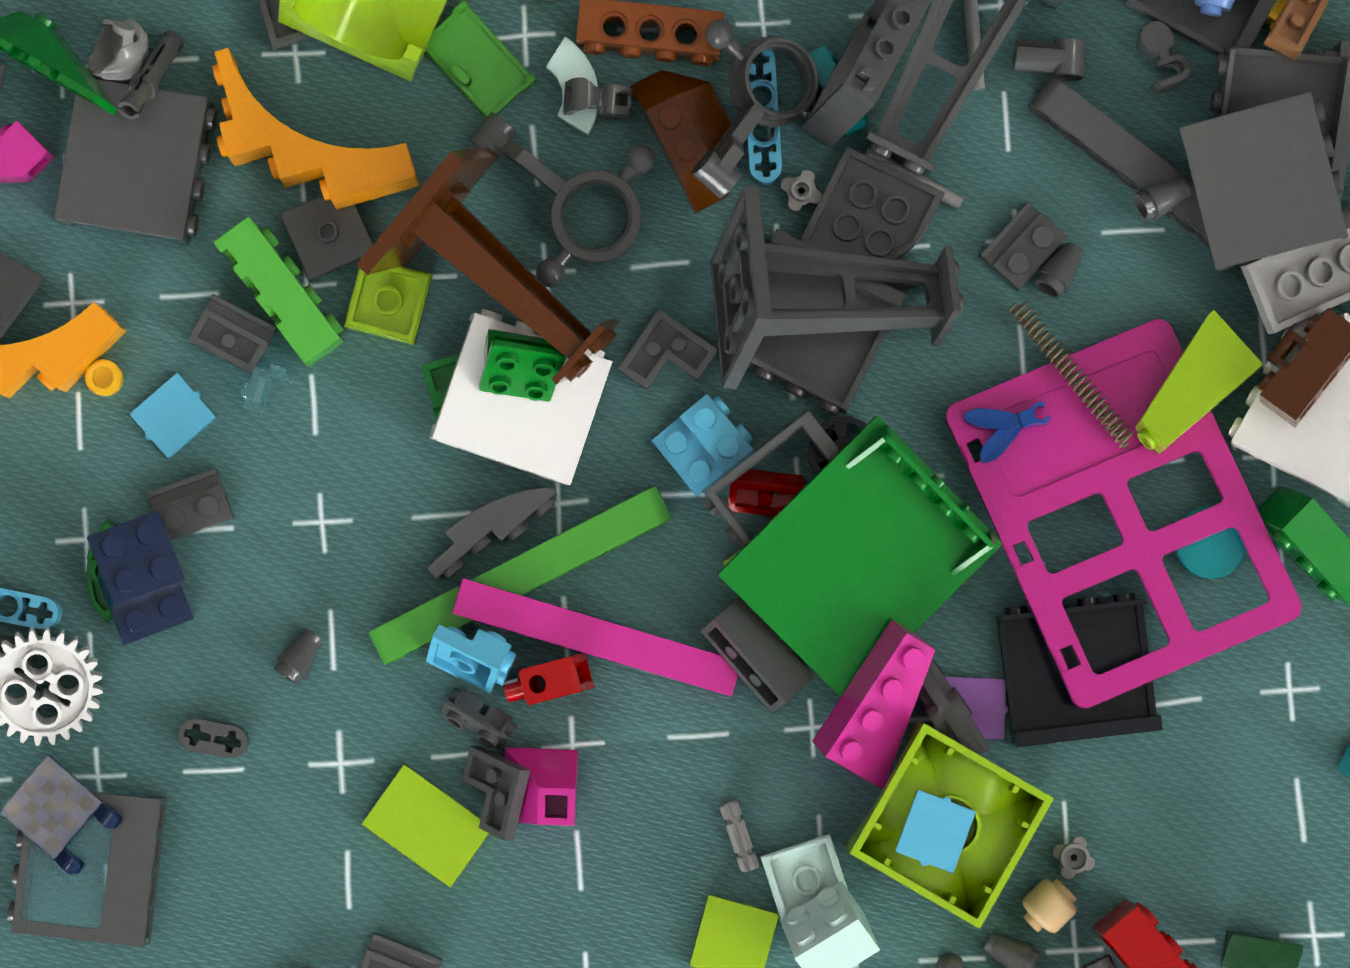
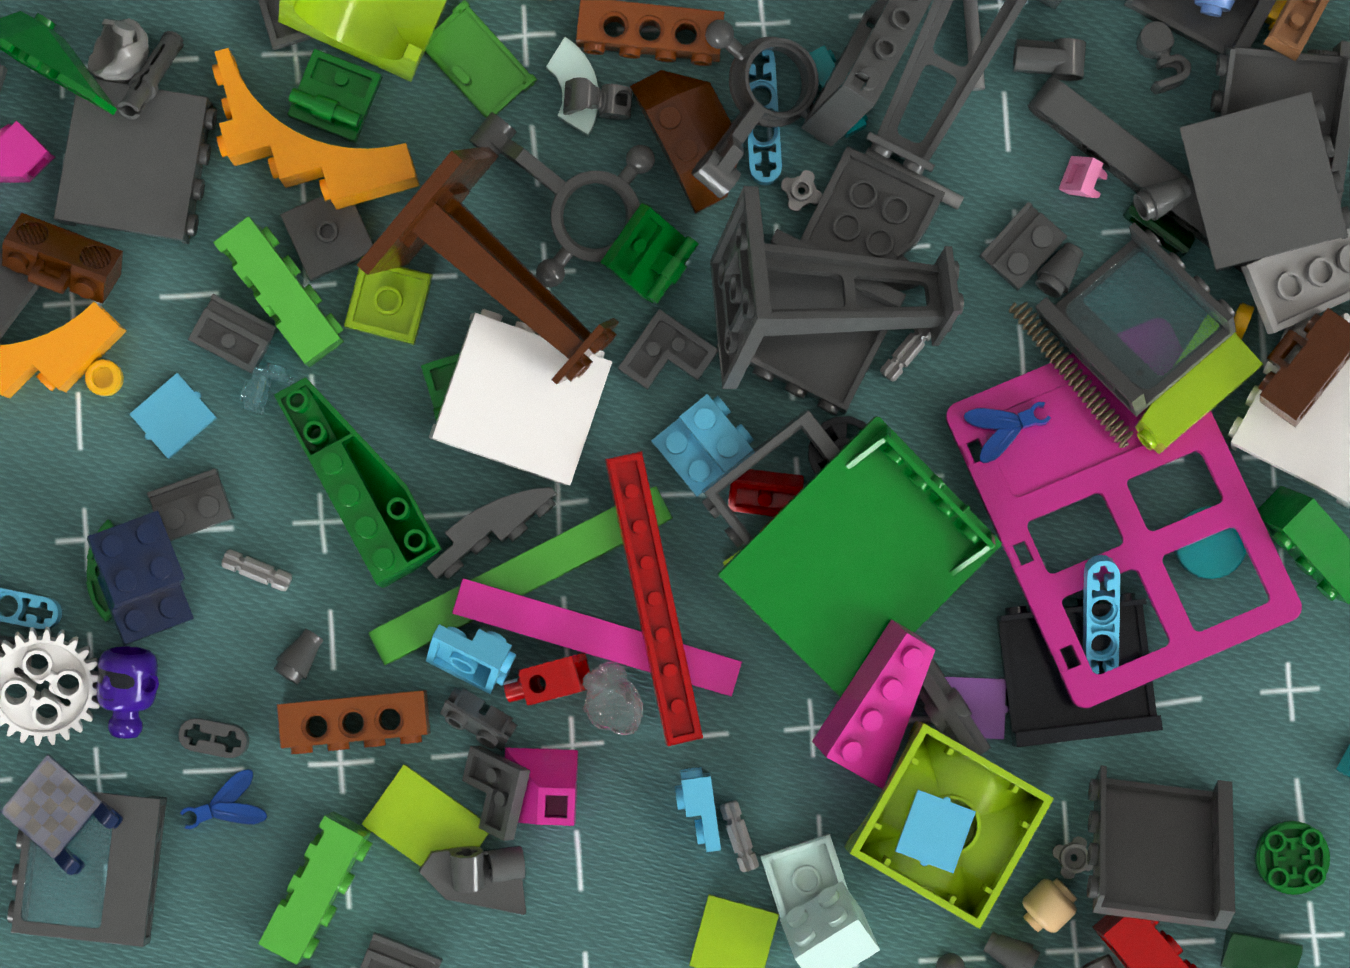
green bracket [479,329,565,402] -> none
dark grey brick [700,596,814,713] -> none
none -> reddish brown piece [2,213,123,304]
none -> dark purple piece [97,646,159,739]
none -> blue piece [180,769,267,829]
none -> light grey axle [221,549,292,591]
none -> bright green wedge [258,811,373,965]
none -> green wedge [274,377,442,588]
none -> dark orange brick [277,690,430,754]
none -> green plate [287,48,383,143]
none -> dark grey panel [419,846,526,915]
none -> clear hair [583,661,644,735]
none -> green plate [600,203,699,304]
none -> red tile [605,451,703,746]
none -> medium azure plate [675,767,721,852]
none -> light grey axle [880,328,931,382]
none -> clear light blue panel [1035,222,1236,417]
none -> bright pink tile [1059,156,1108,198]
none -> medium azure beam [1083,555,1120,674]
none -> dark grey panel [1087,765,1235,930]
none -> dark green slope [1123,202,1195,258]
none -> yellow tile [1234,303,1255,340]
none -> green tile [1255,821,1330,895]

